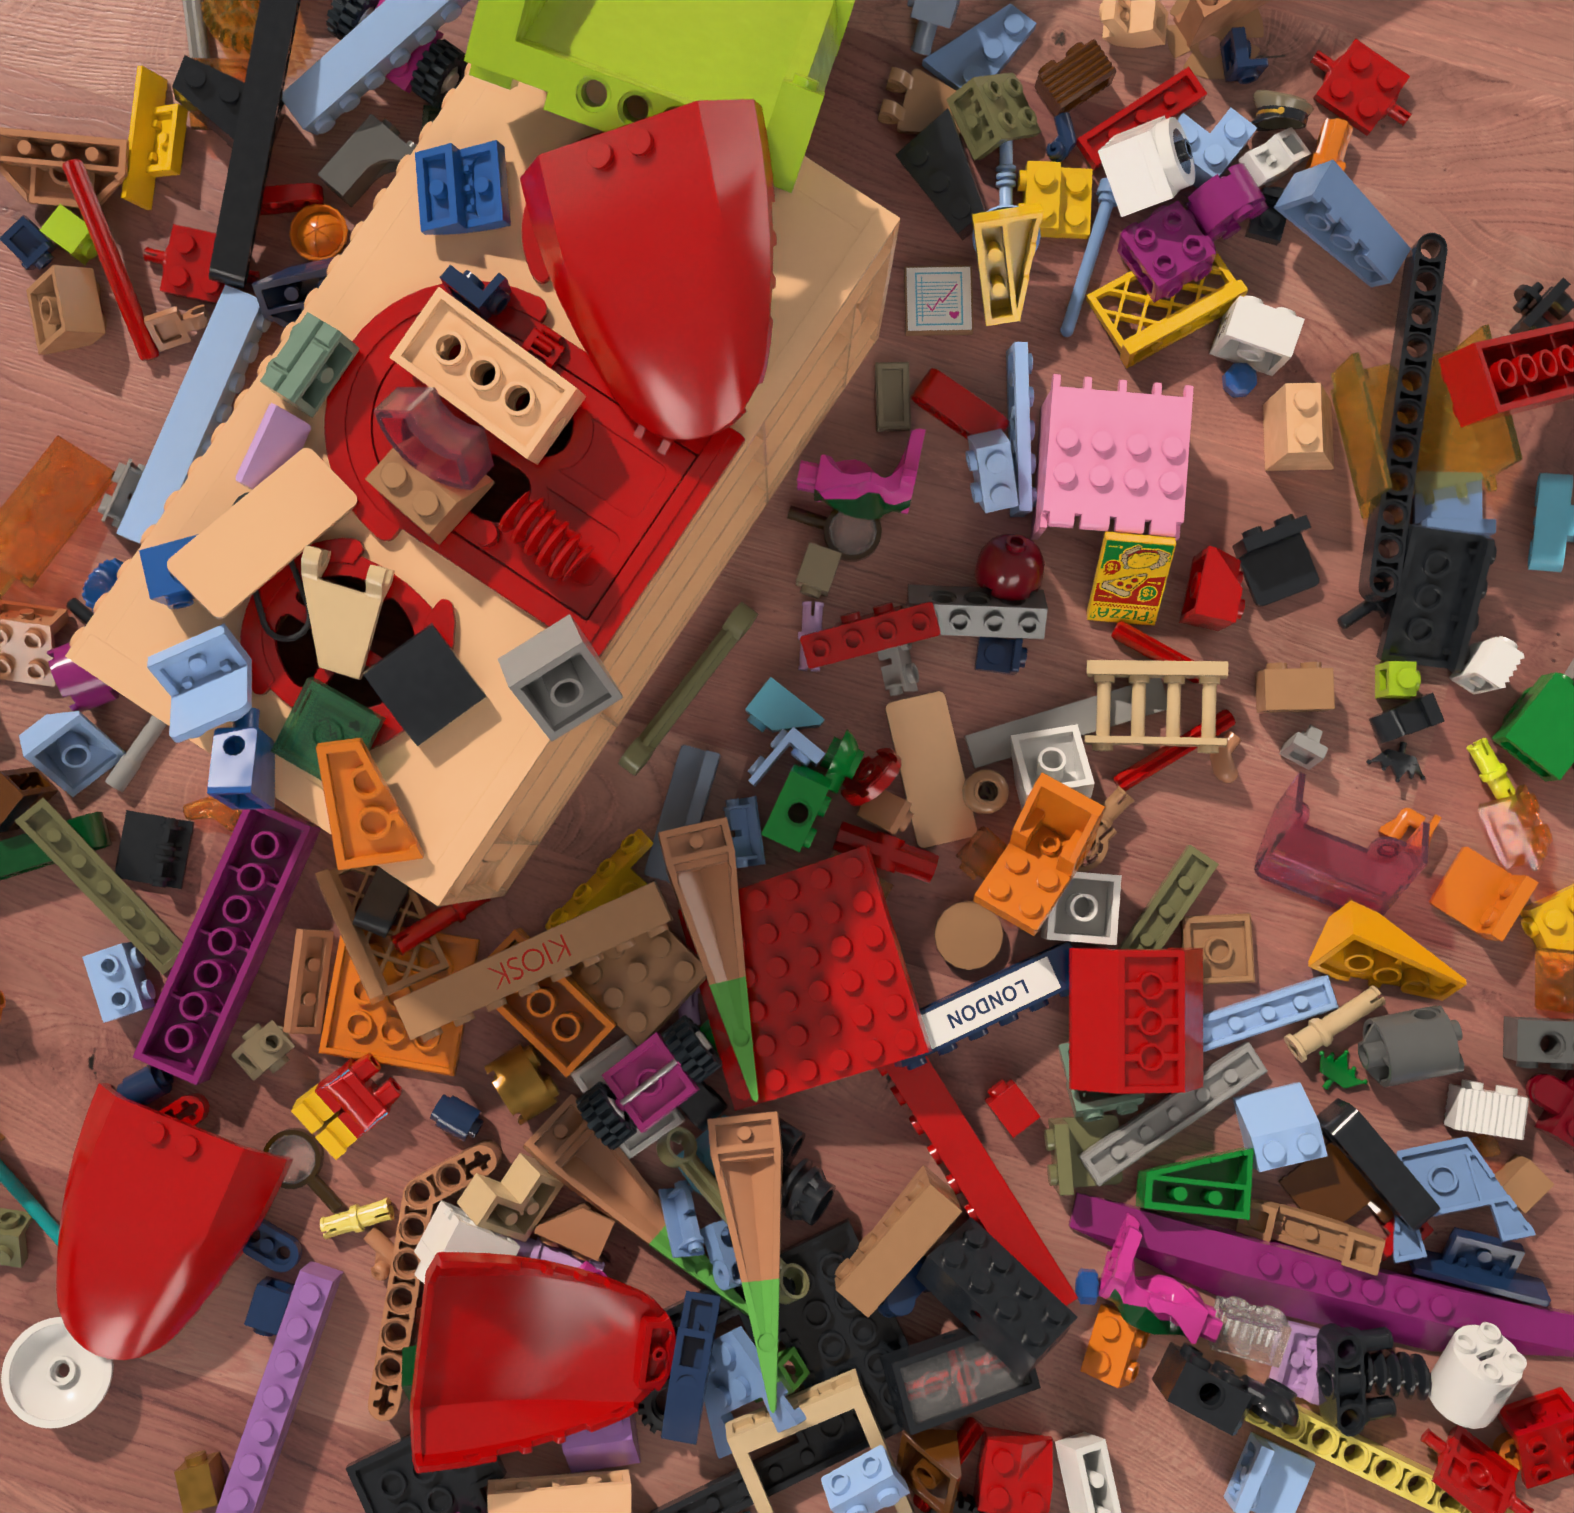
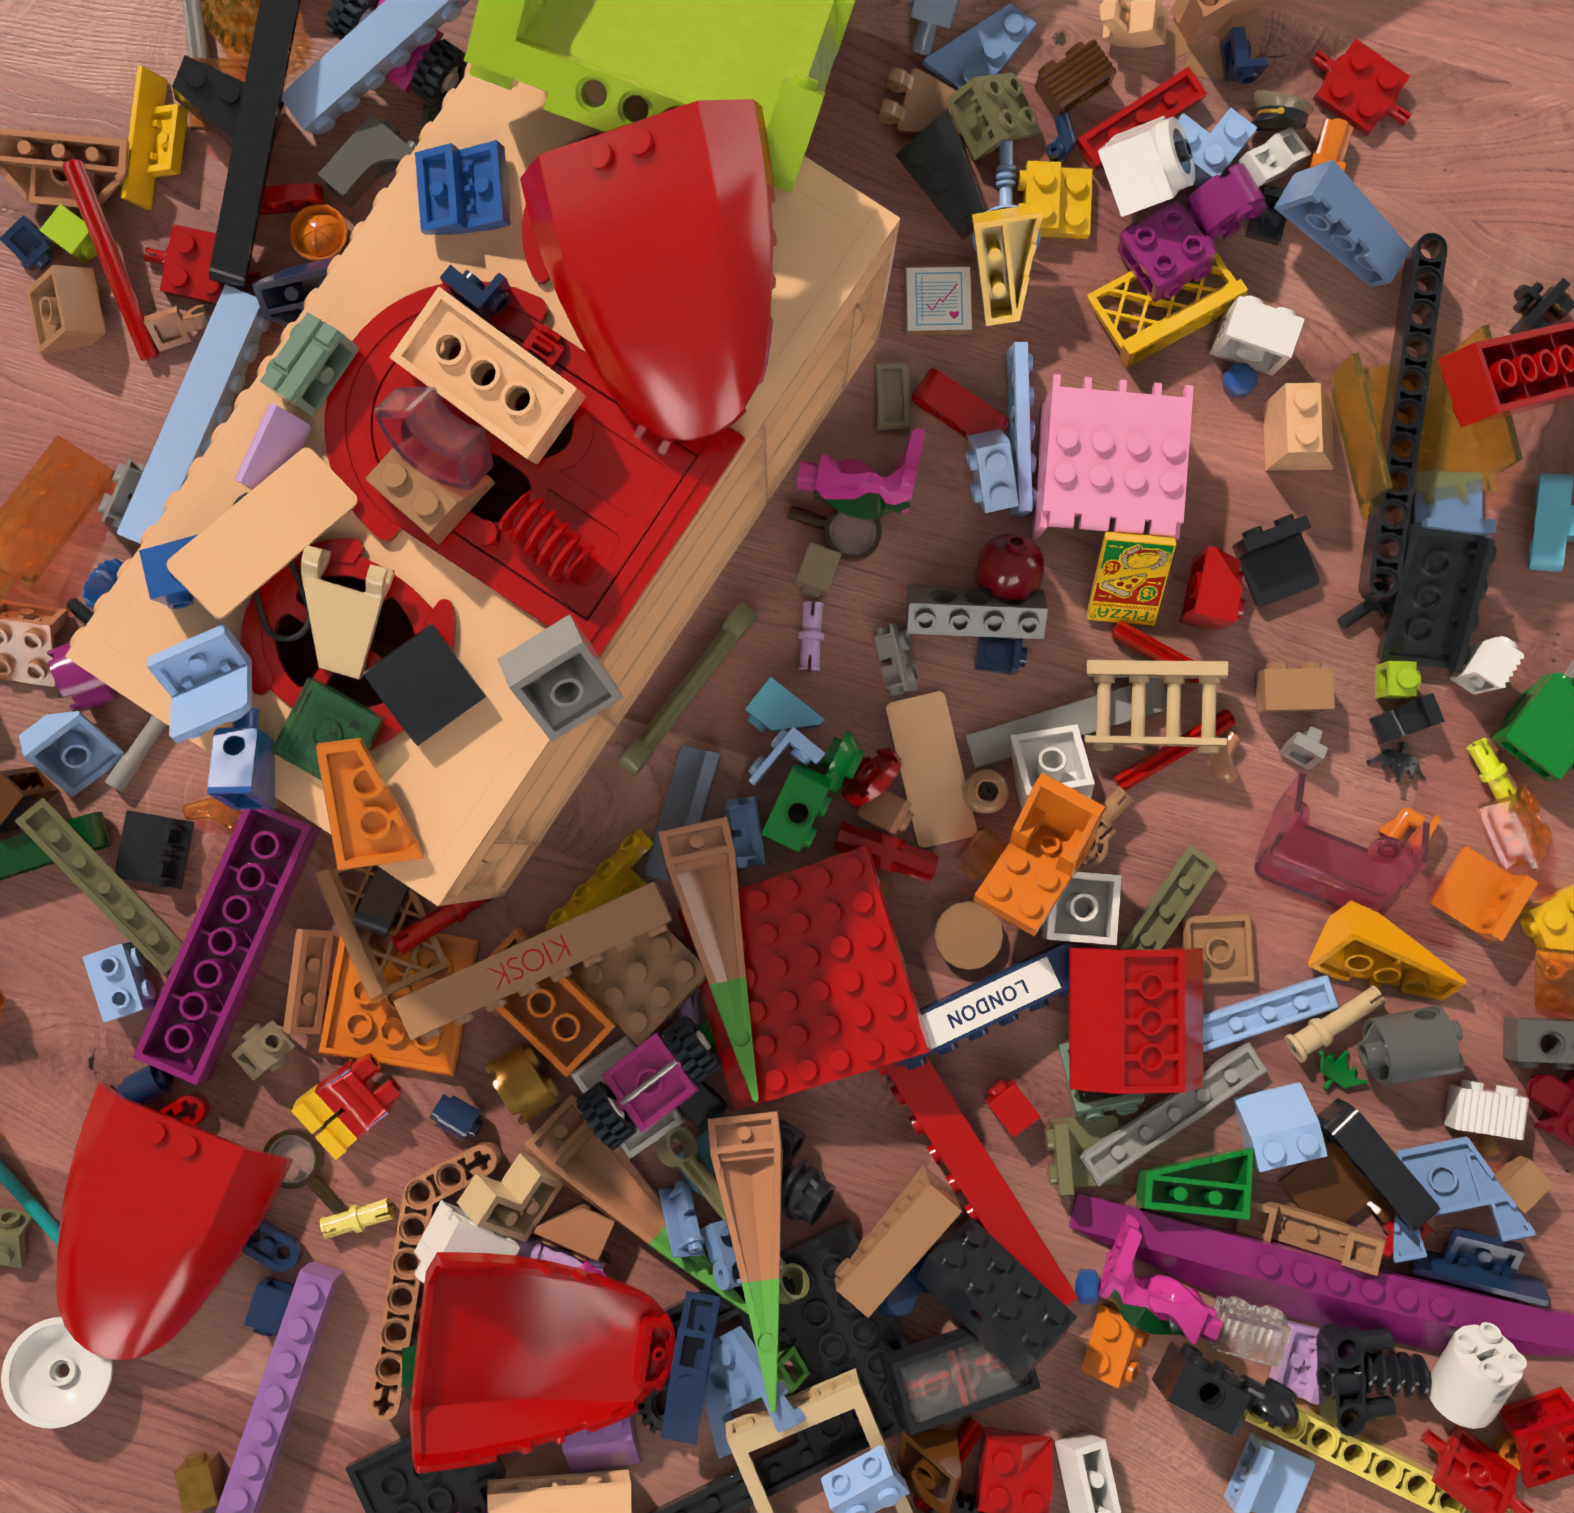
nougat arm [363,1226,394,1281] -> none
red bracket [800,601,941,669] -> none
medium blue piece [1060,178,1117,337] -> none

